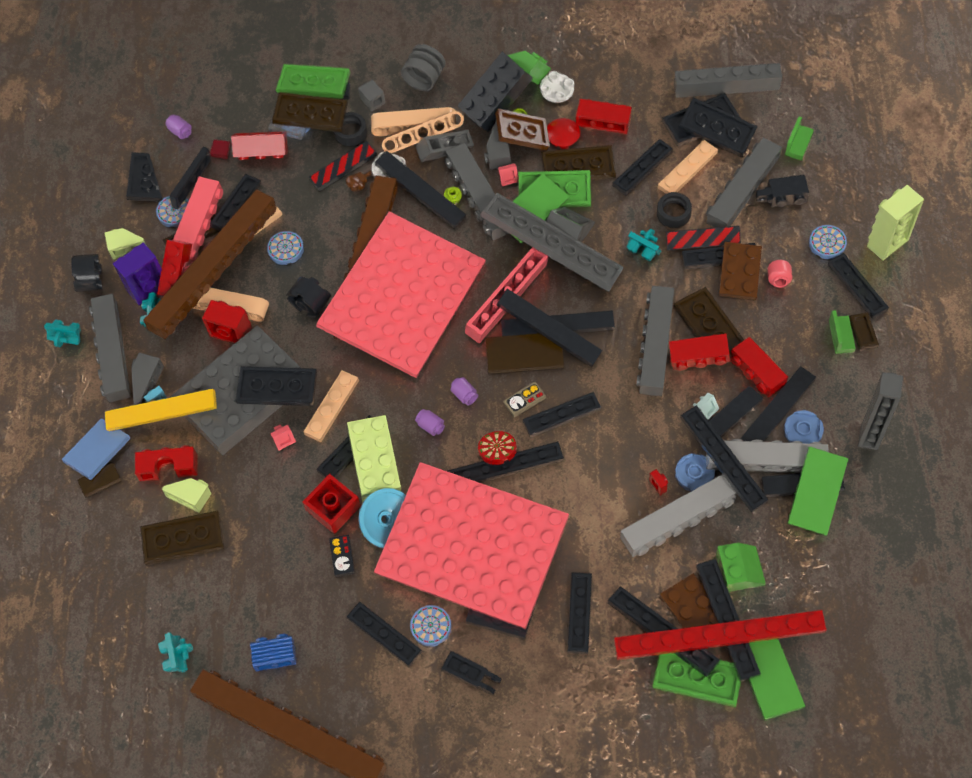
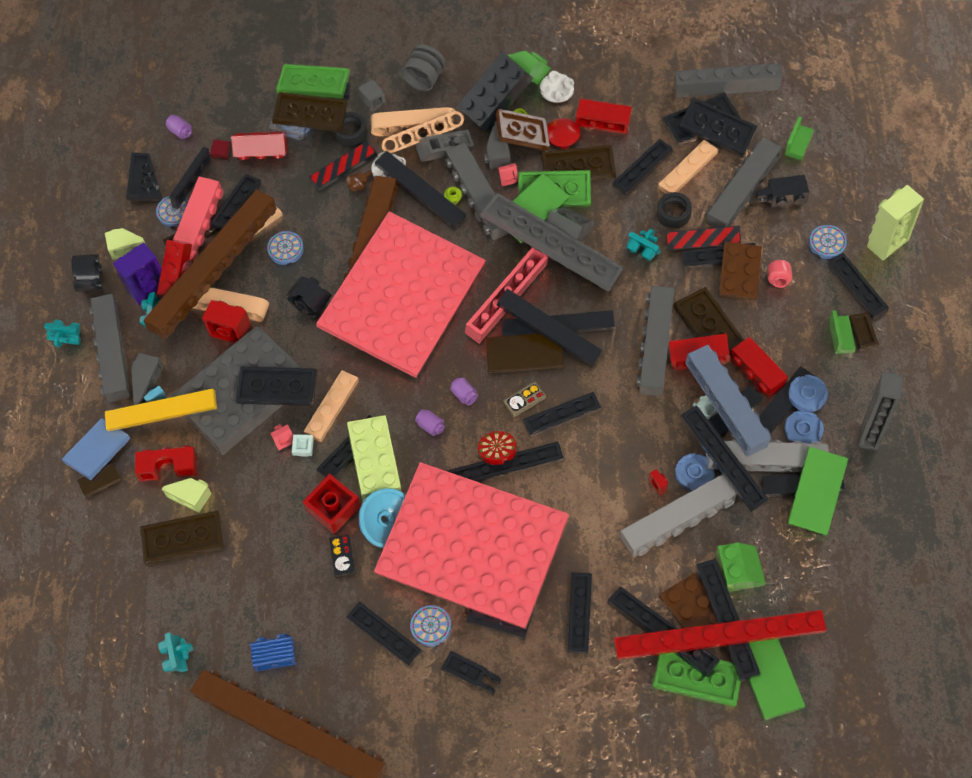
none -> light aqua tile [292,435,314,457]
none -> sand blue brick [685,345,771,457]
none -> medium blue tile [788,375,828,412]

